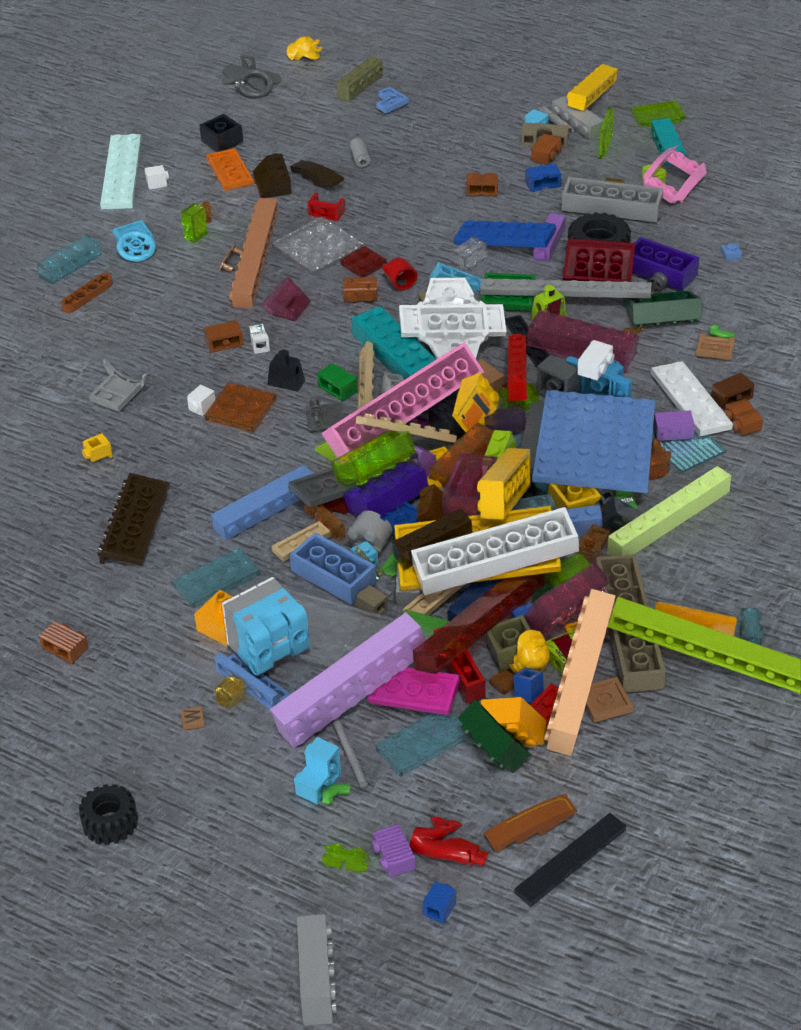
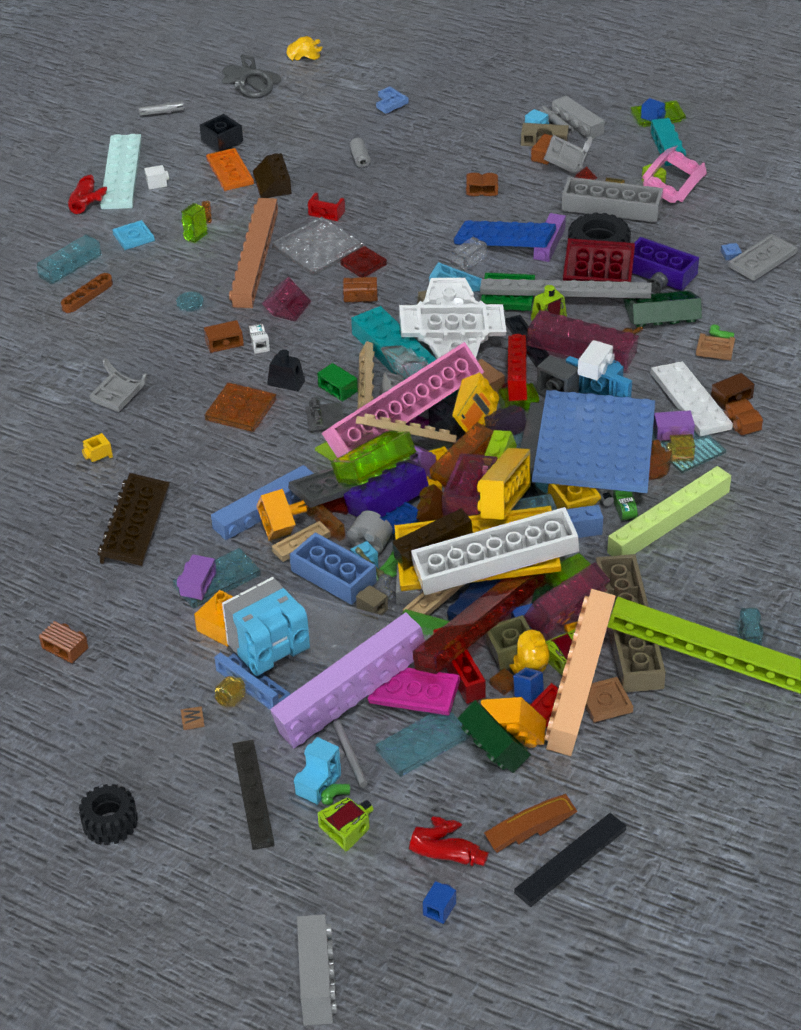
medium azure plate [117,231,156,262] -> none
white brick [187,385,216,416] -> none
medium nougat piece [219,243,243,272] -> none
dark brown slope [290,160,344,187] -> none
clear neon green hinge [322,843,371,873] -> none
olive brick [336,56,383,102] -> none
medium lavender brick [371,824,415,878] -> none
red piece [382,258,418,290] -> none
blue brick [525,163,561,192] -> none
yellow brick [567,64,618,111] -> none
clear orange brick [575,525,610,562] -> none
clear neon green piece [599,106,614,159] -> none
black slope [601,496,643,531] -> none
light orange bracket [655,602,737,636] -> none
none -> red piece [68,175,107,214]
none -> light grey pin [139,101,184,117]
none -> clear light blue gear [176,292,203,311]
none -> medium lavender brick [177,554,217,600]
none -> clear smoke plate [232,739,275,850]
none -> light orange brick [256,489,307,541]
none -> lime torso [318,798,373,852]
none -> clear slope [381,345,428,379]
none -> light grey piece [544,135,592,175]
none -> clear red plate [574,167,597,180]
none -> blue brick [641,98,666,121]
none -> clear yellow brick [666,434,695,462]
none -> light grey plate [728,234,797,281]

